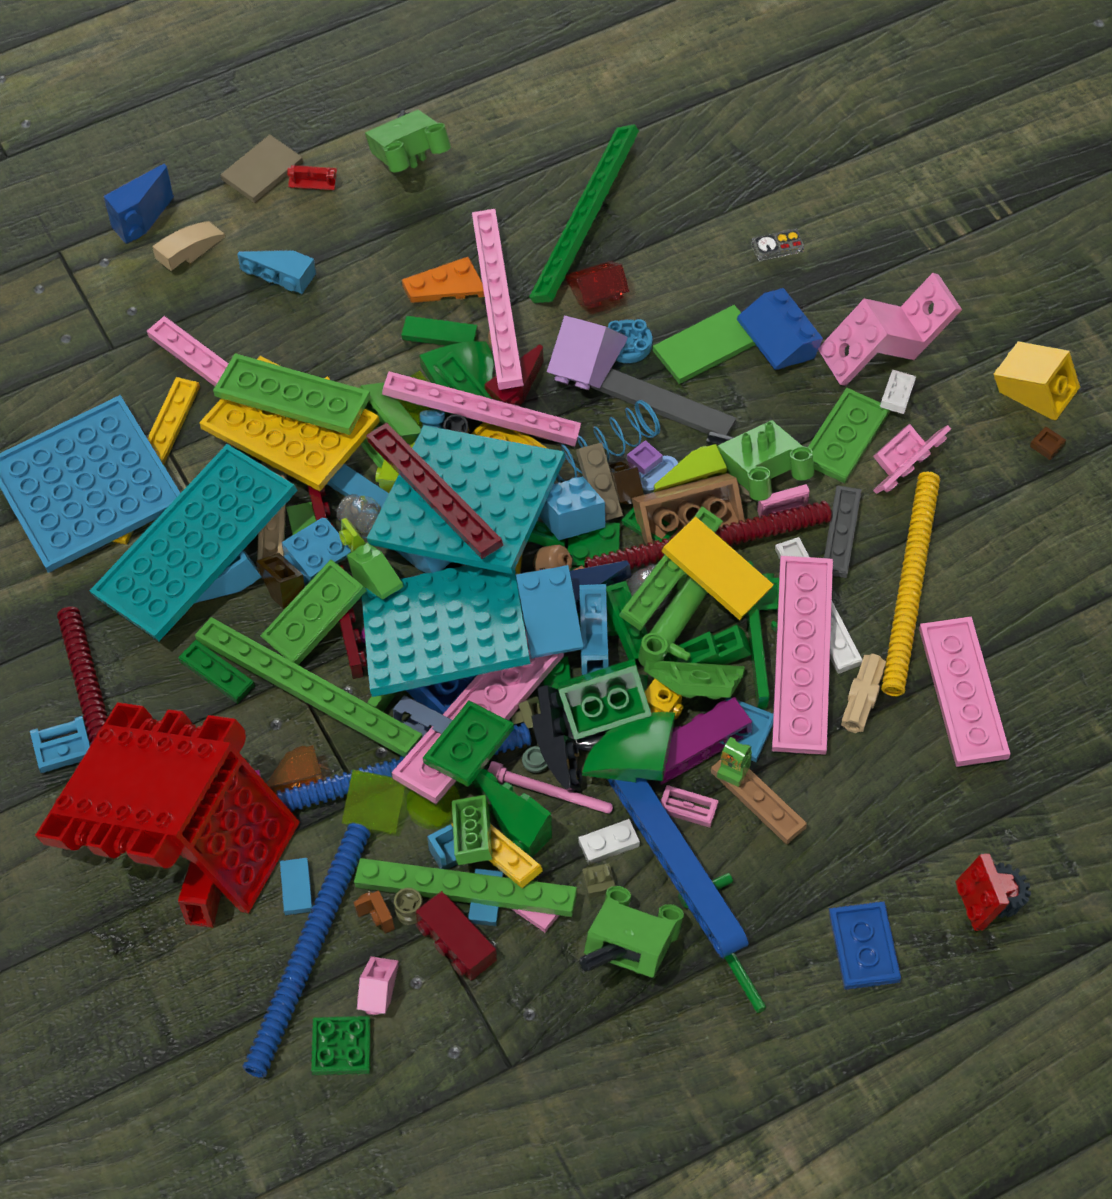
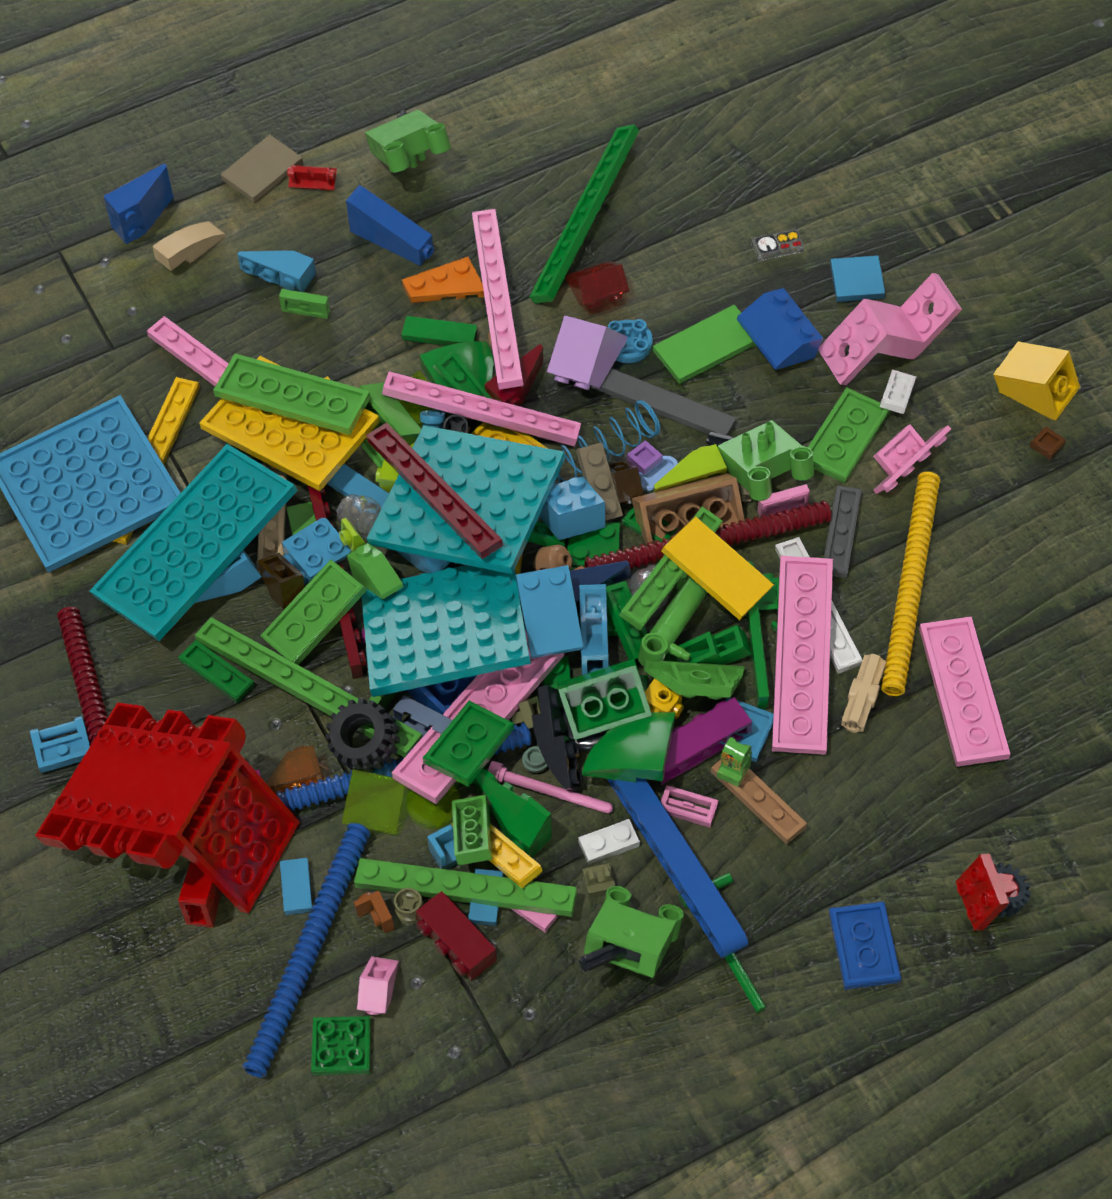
none -> bright green tile [279,289,330,319]
none -> black tyre [325,699,400,773]
none -> blue slope [346,185,434,266]
none -> dark azure tile [830,256,885,302]

